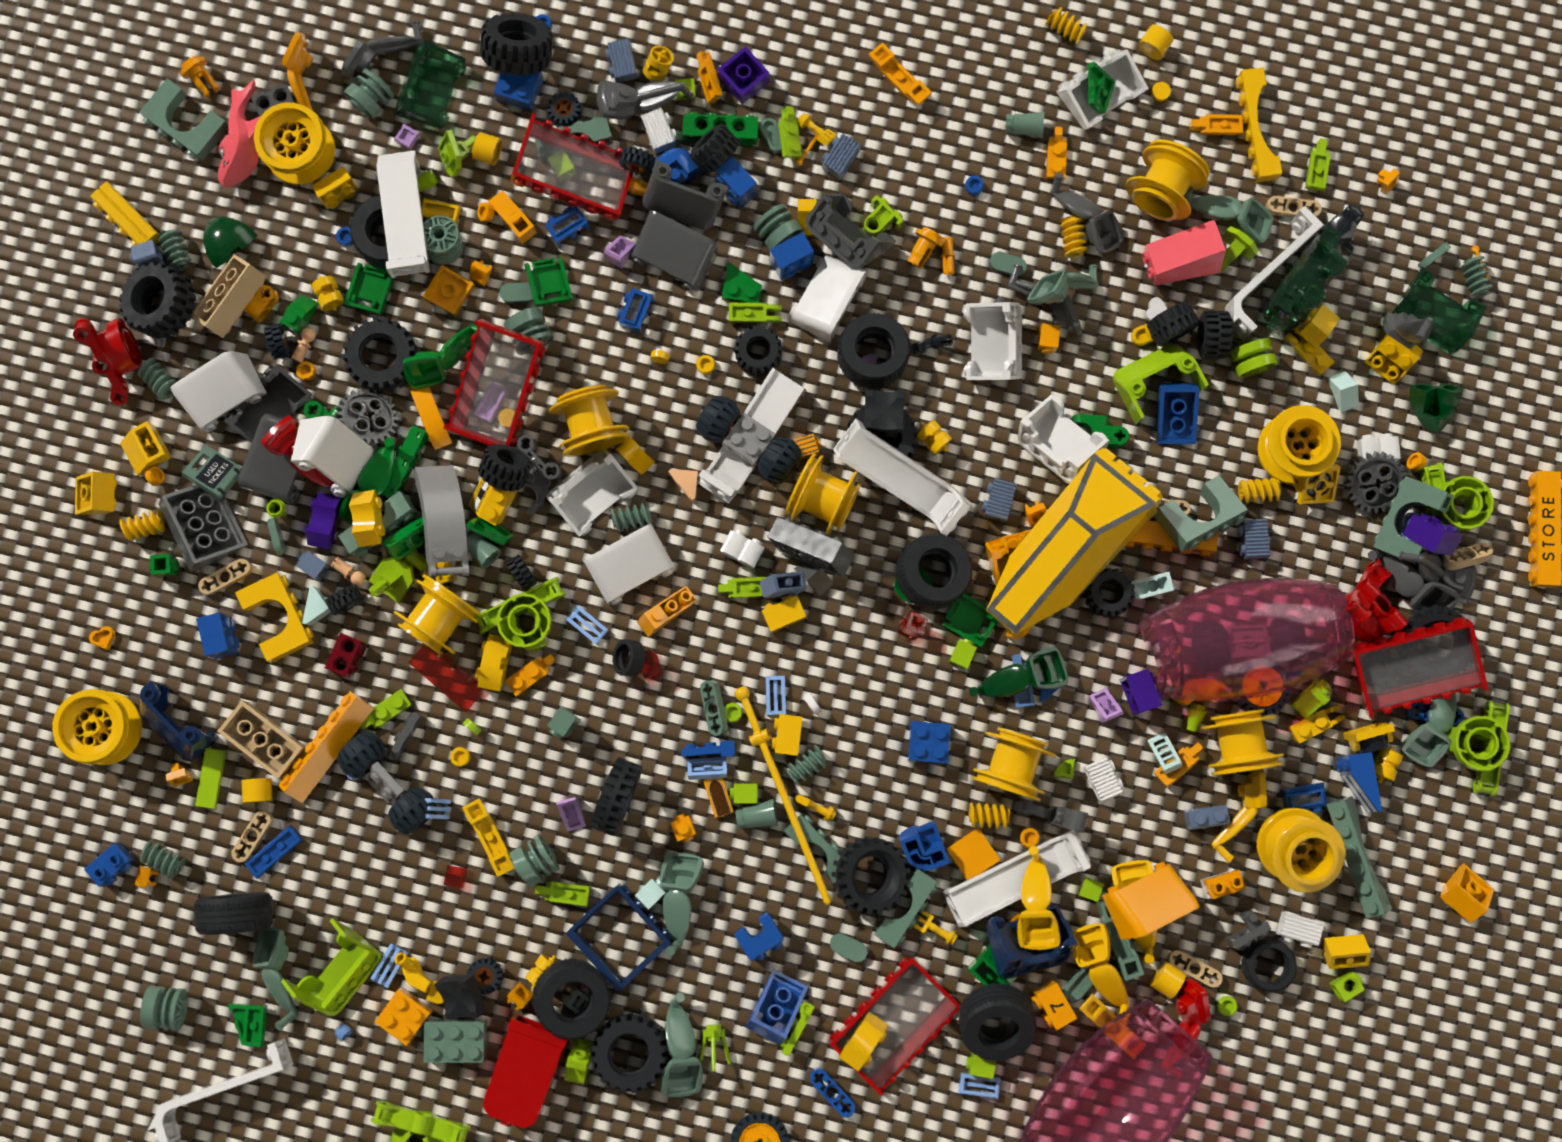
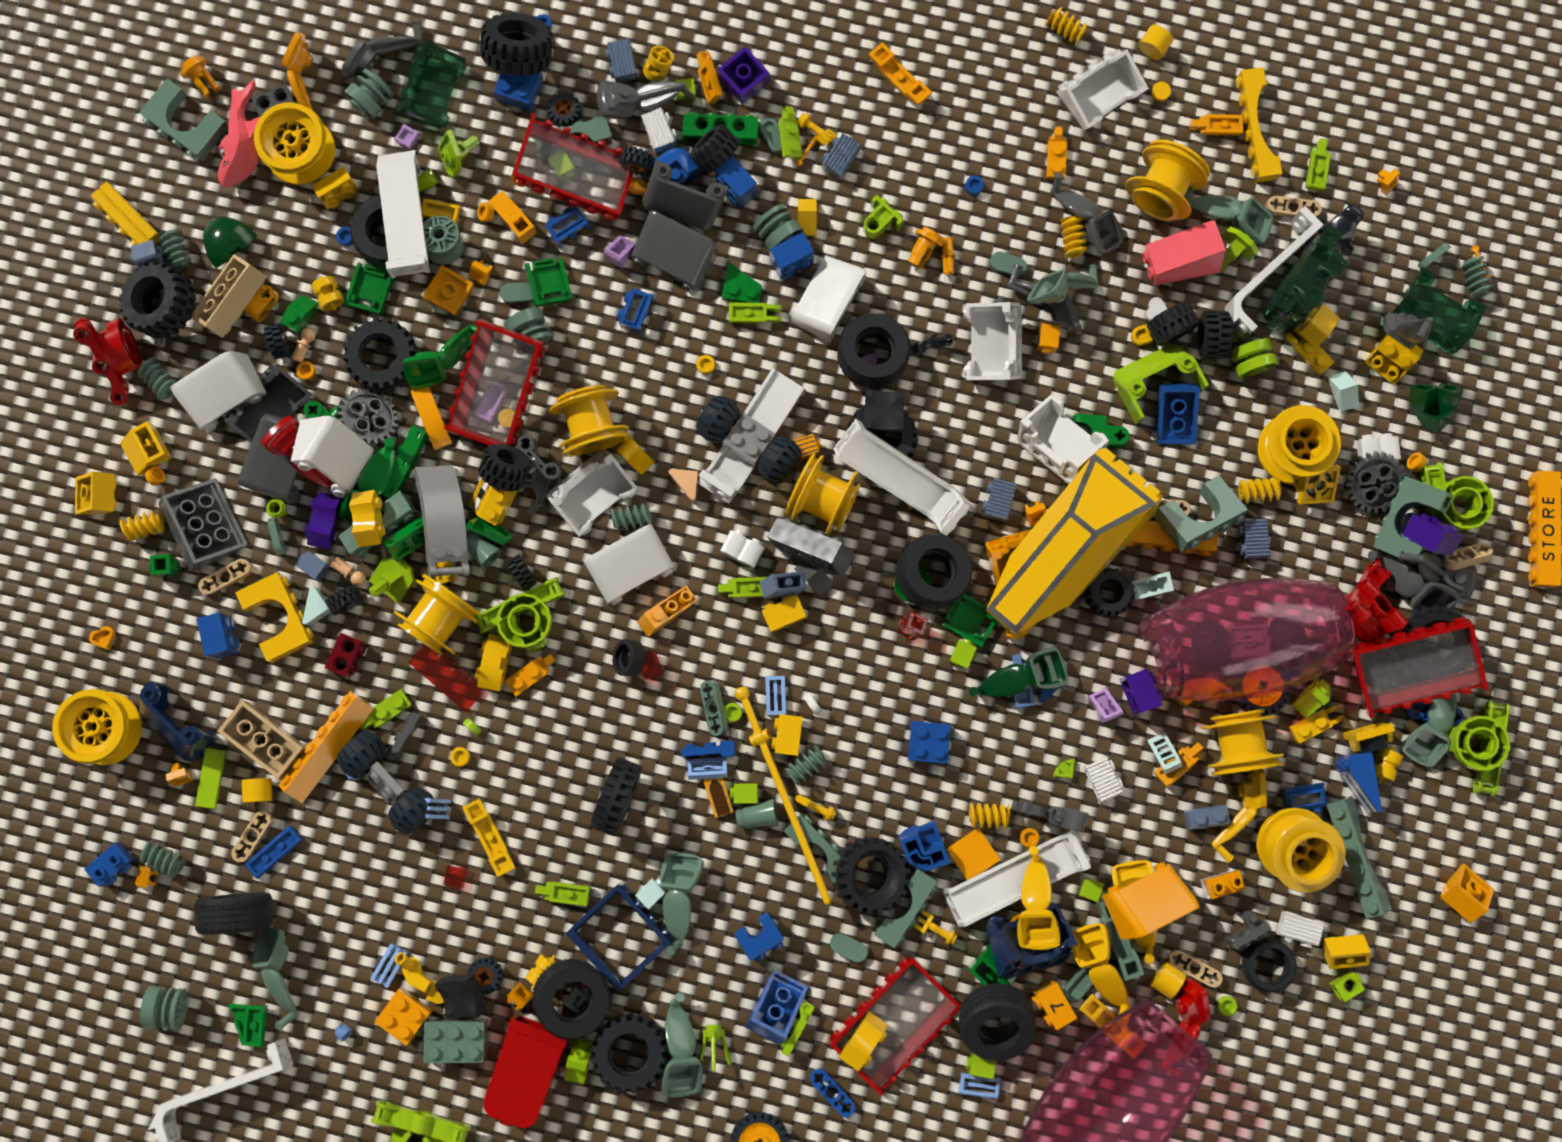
sand green container [182,445,242,500] -> none
lime windscreen [281,918,382,1016] -> none
lime cone [402,549,428,572] -> none
yellow piece [472,132,502,166] -> none
sand green wheel [510,835,560,888] -> none
sand green brick [547,706,581,739] -> none
lavender slope [556,797,586,832] -> none
light blue tile [567,605,608,645] -> none
yellow tile [650,350,670,364] -> none
light orange brick [670,813,697,843] -> none
black tyre [735,325,782,377] -> none
dark grey windscreen [806,193,896,269] -> none
yellow wheel [917,419,952,456] -> none
yellow wheel [972,727,1056,801] -> none
sand green plant [1005,112,1044,138] -> none
green wing [1088,62,1116,114] -> none
lime cone [1186,702,1207,732] -> none

